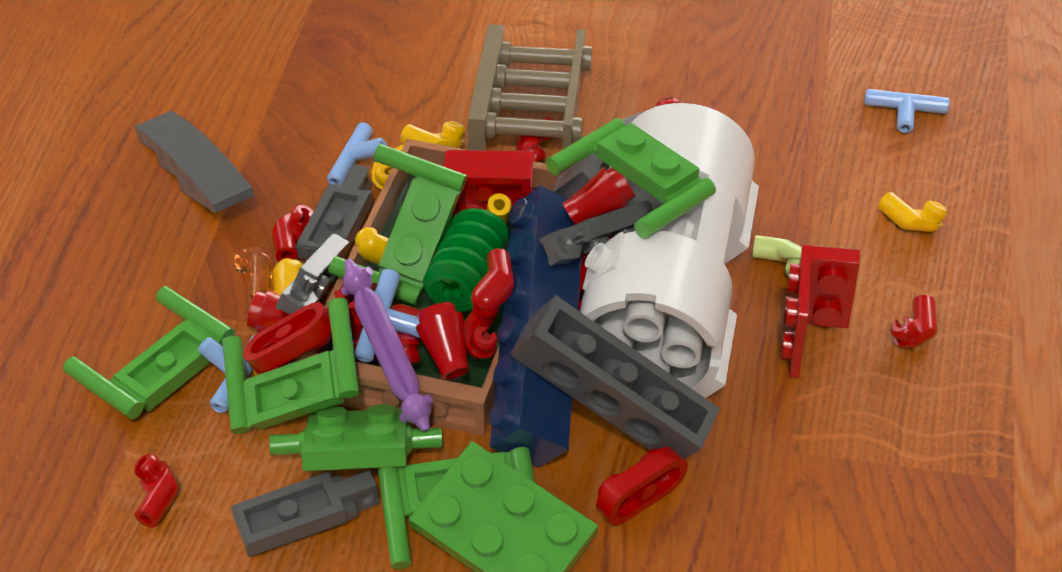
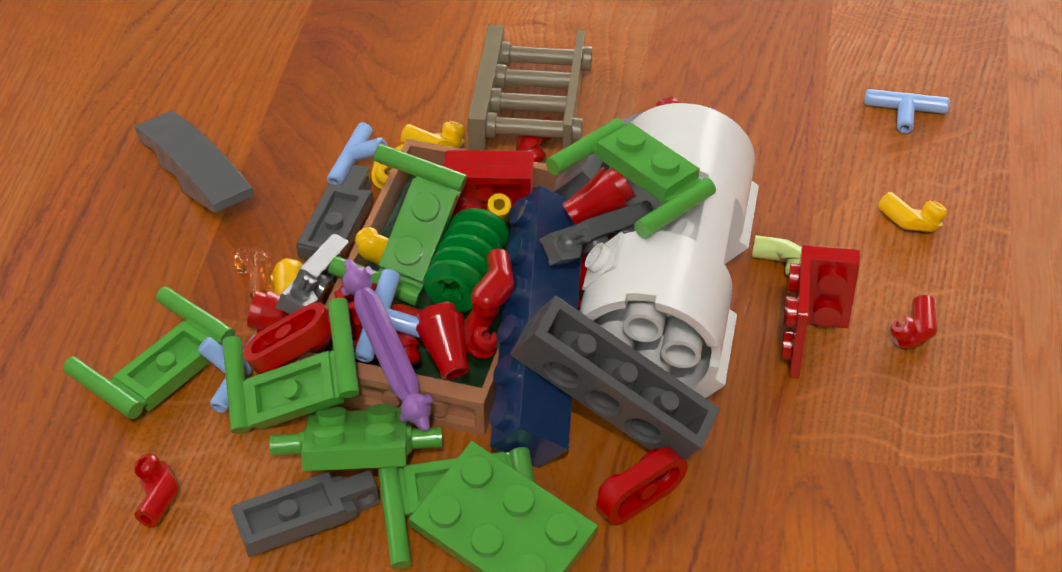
red arm [272,205,313,262] -> none

